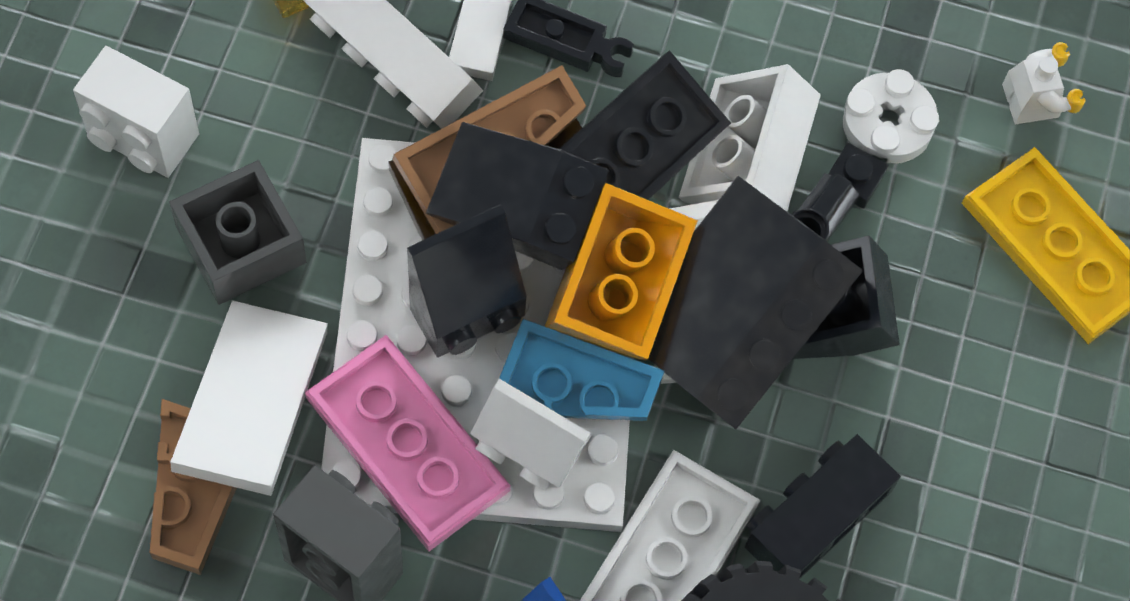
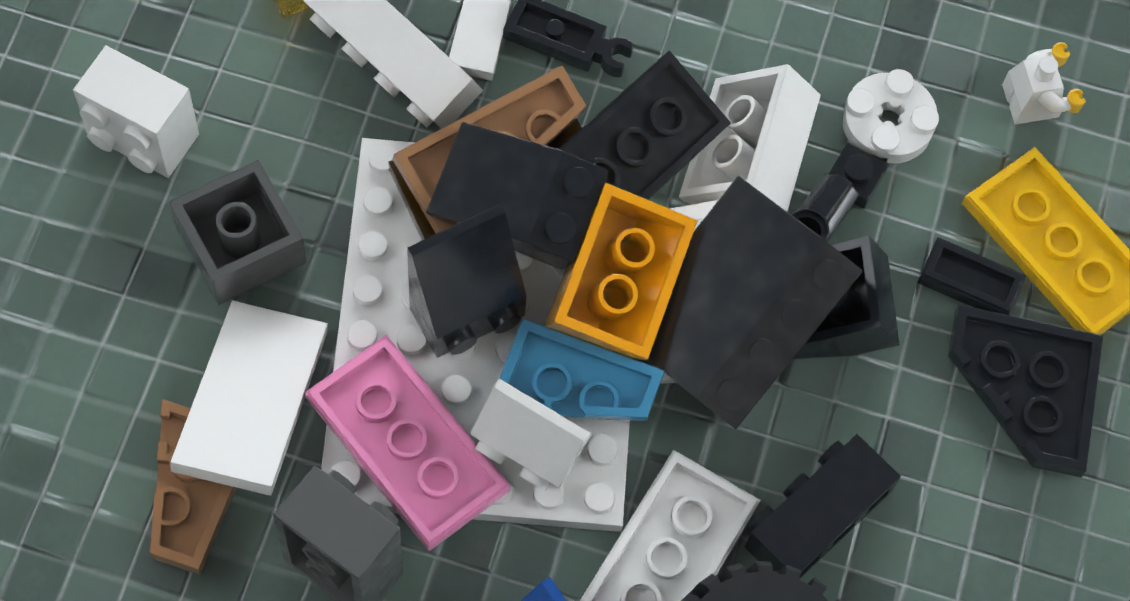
none -> black tile [917,237,1027,315]
none -> black plate [948,305,1103,478]

